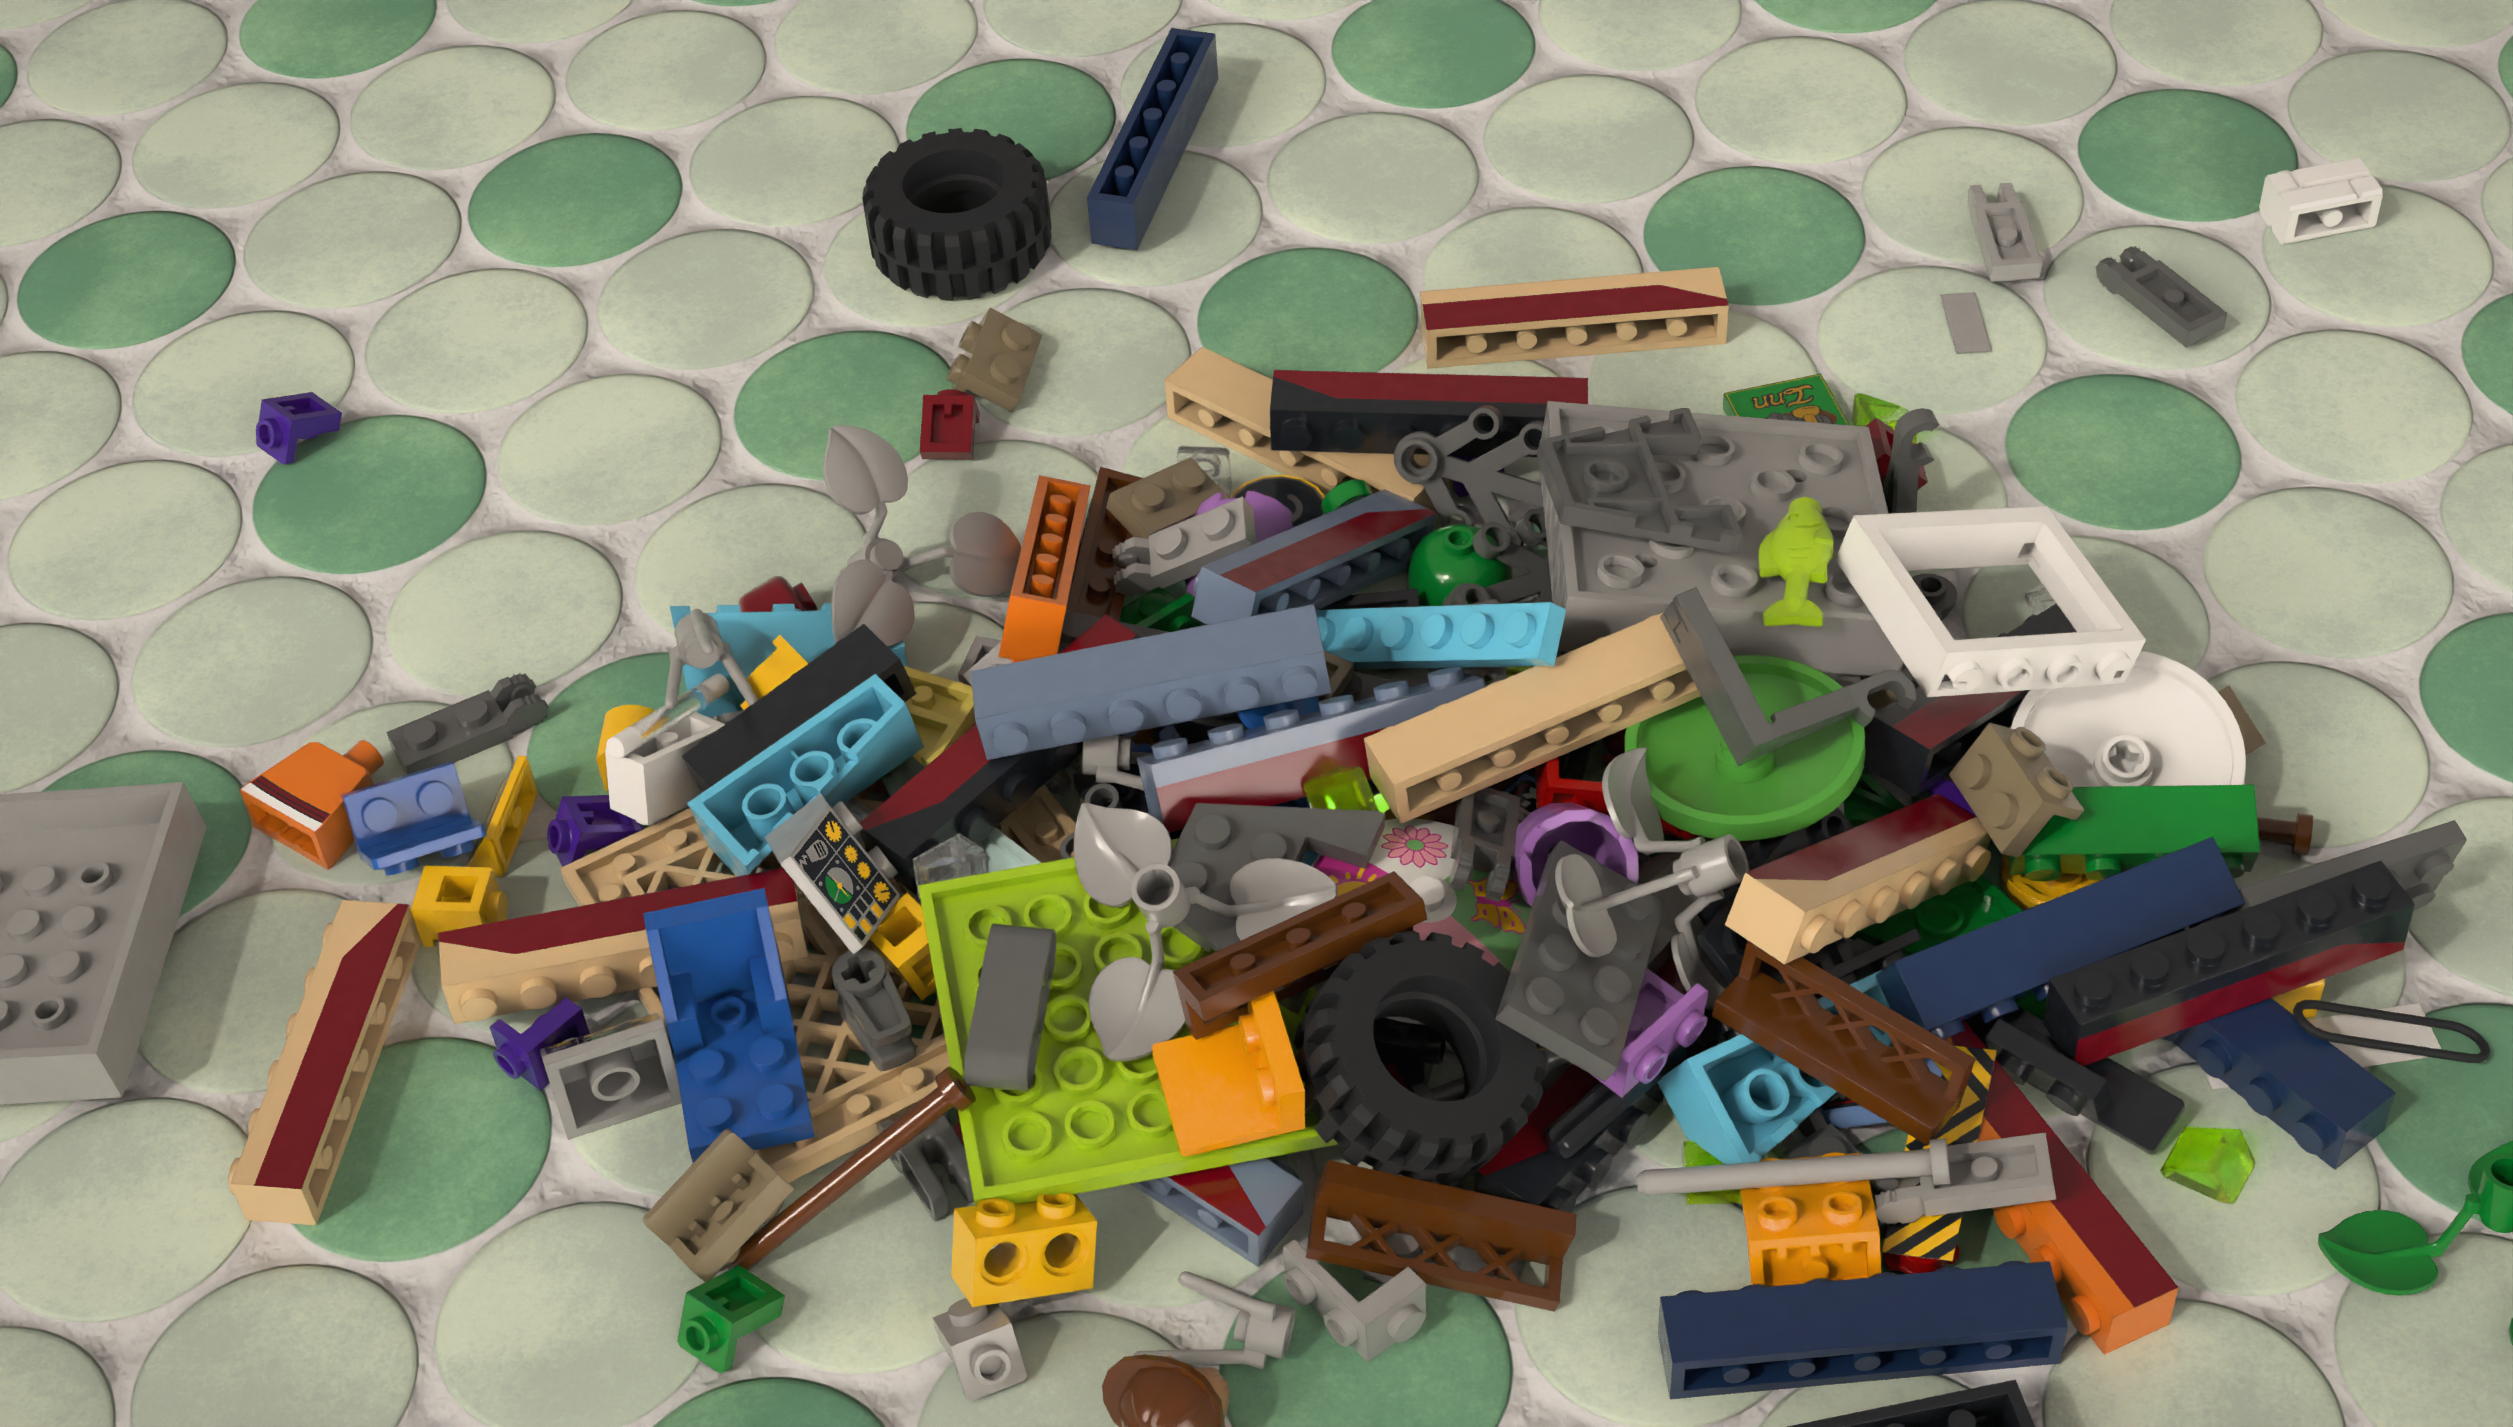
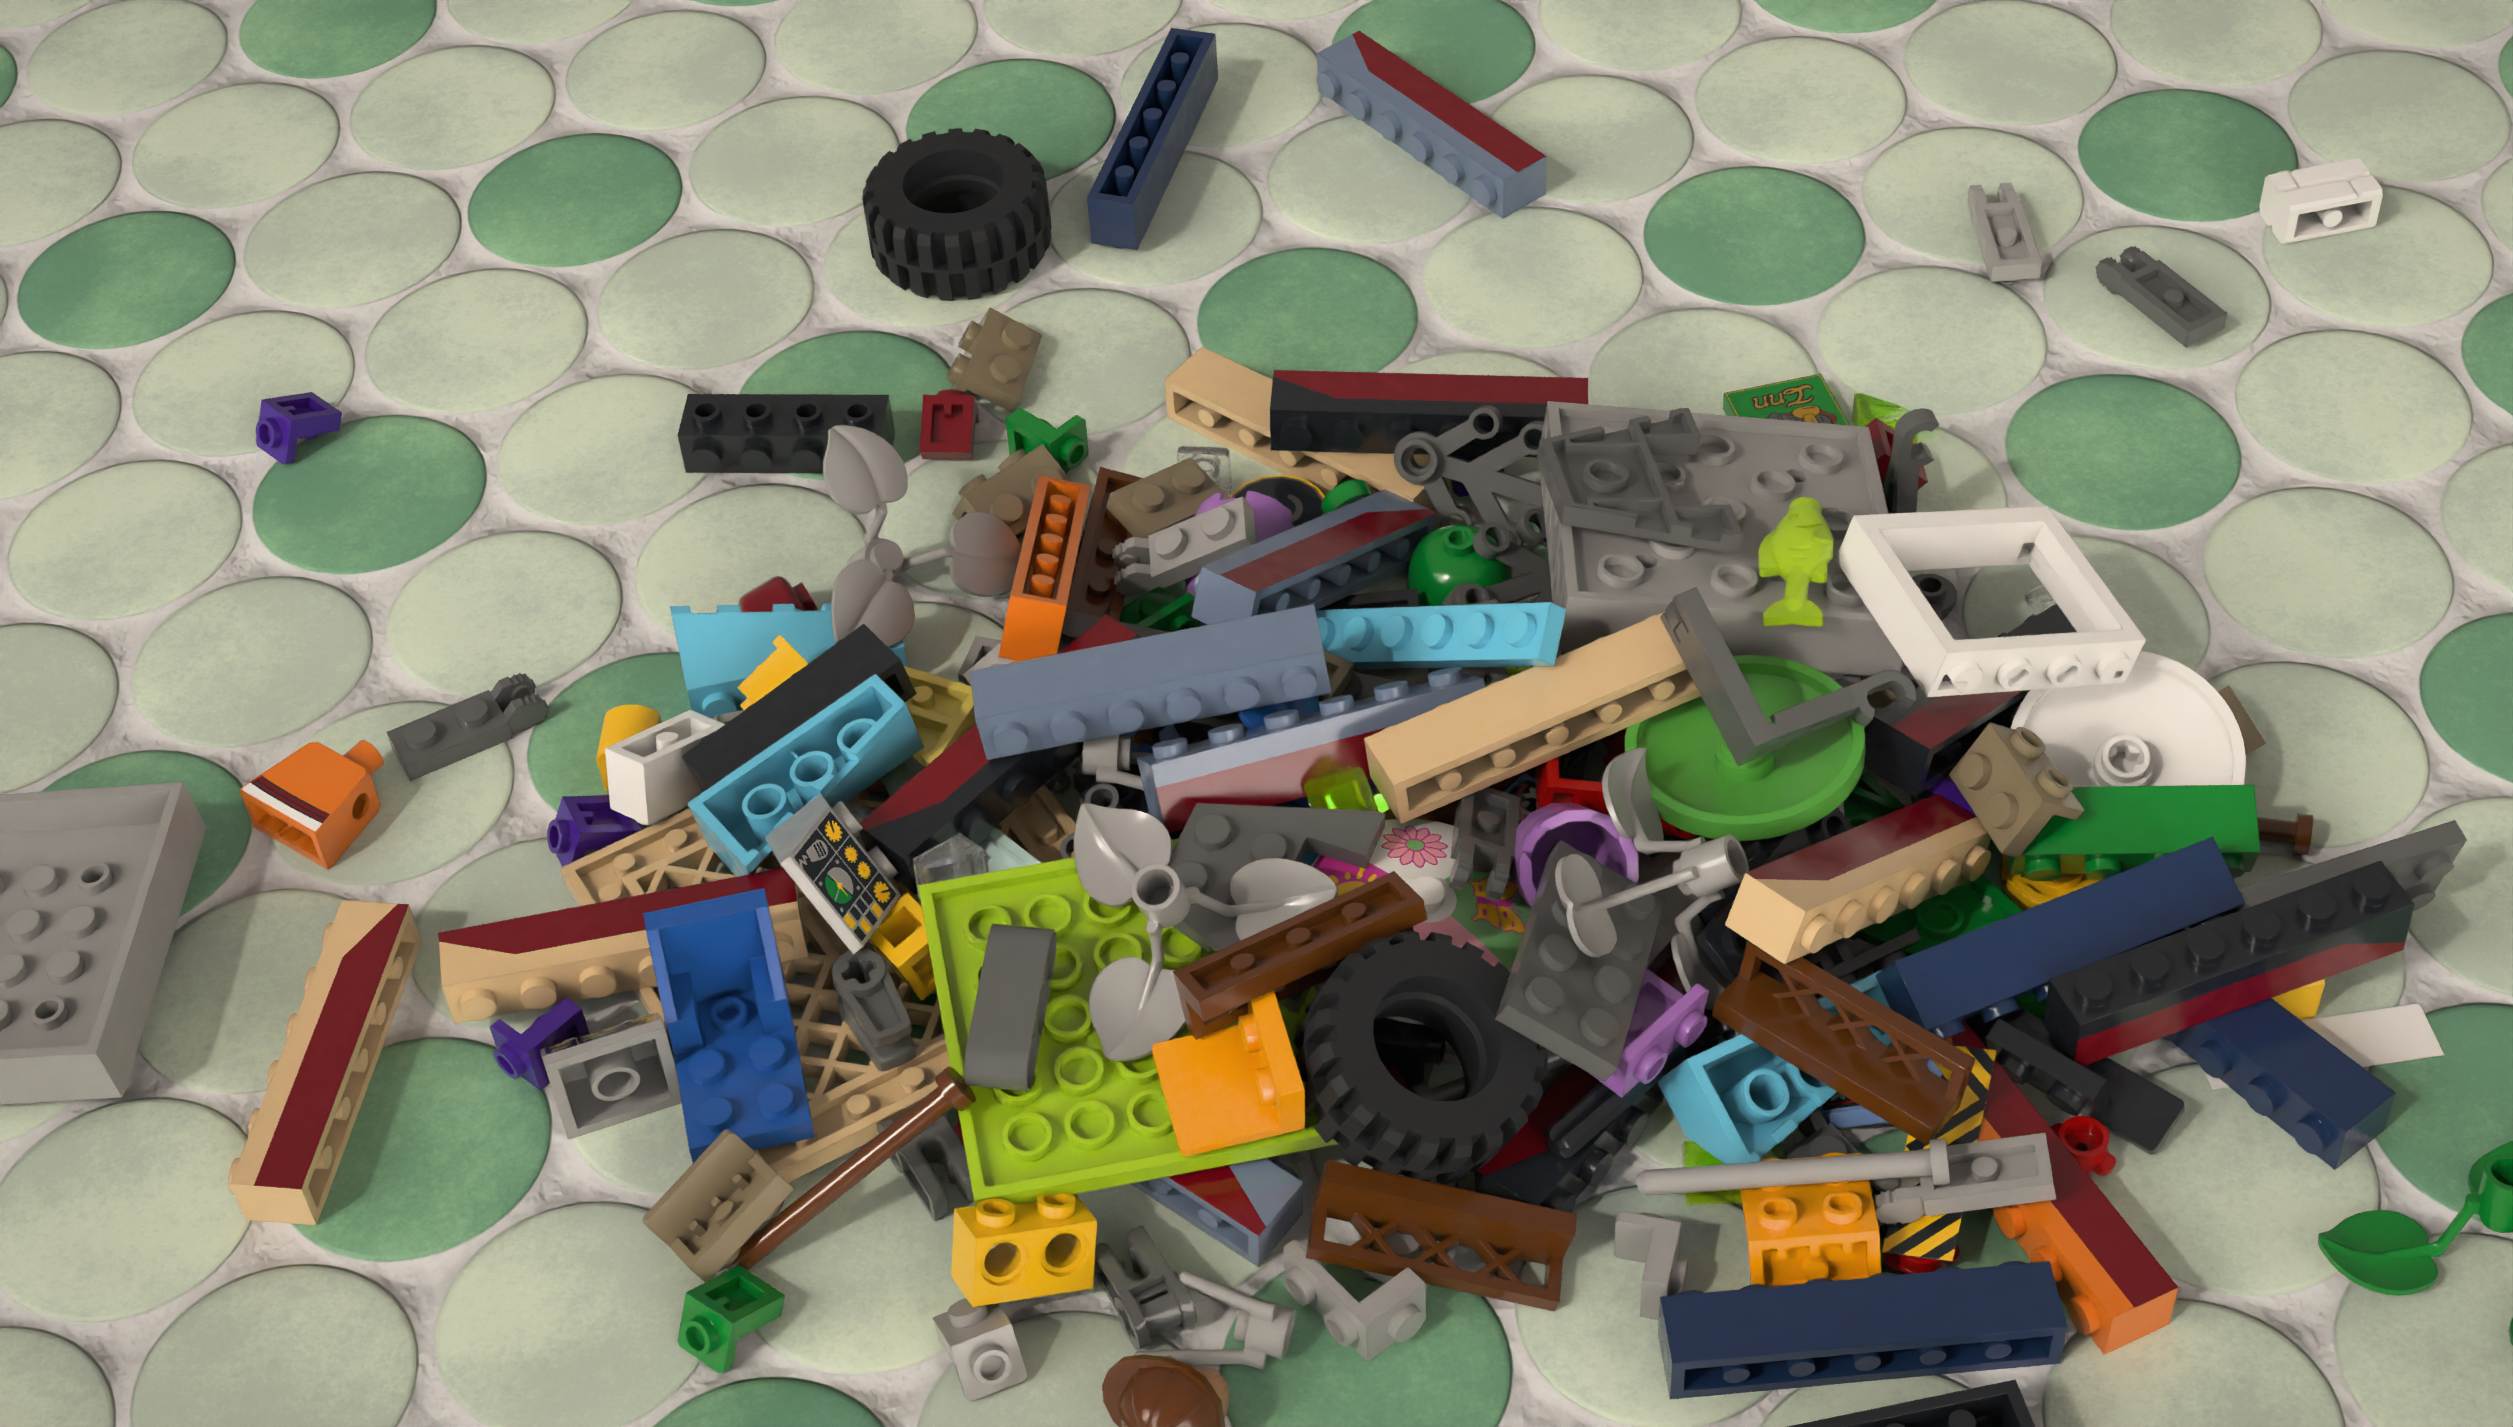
bracket [341,761,487,876] -> none
yellow brick [410,865,508,947] -> none
yellow slope [466,755,538,877] -> none
bar [606,674,729,759] -> none
light grey plant [665,609,759,709] -> none
tan brick [1420,267,1729,369] -> none
light grey sticker [1940,292,1992,354] -> none
clear neon green slope [2160,1127,2255,1204] -> none
black piece [2293,1000,2490,1063] -> none
none -> black brick [677,394,895,474]
none -> dark tan bracket [952,444,1072,538]
none -> green bracket [1005,408,1089,473]
none -> dark grey piece [1094,1225,1197,1350]
none -> sand blue brick [1317,31,1546,218]
none -> light grey bracket [1614,1211,1688,1320]
none -> red plate [2050,1116,2116,1176]

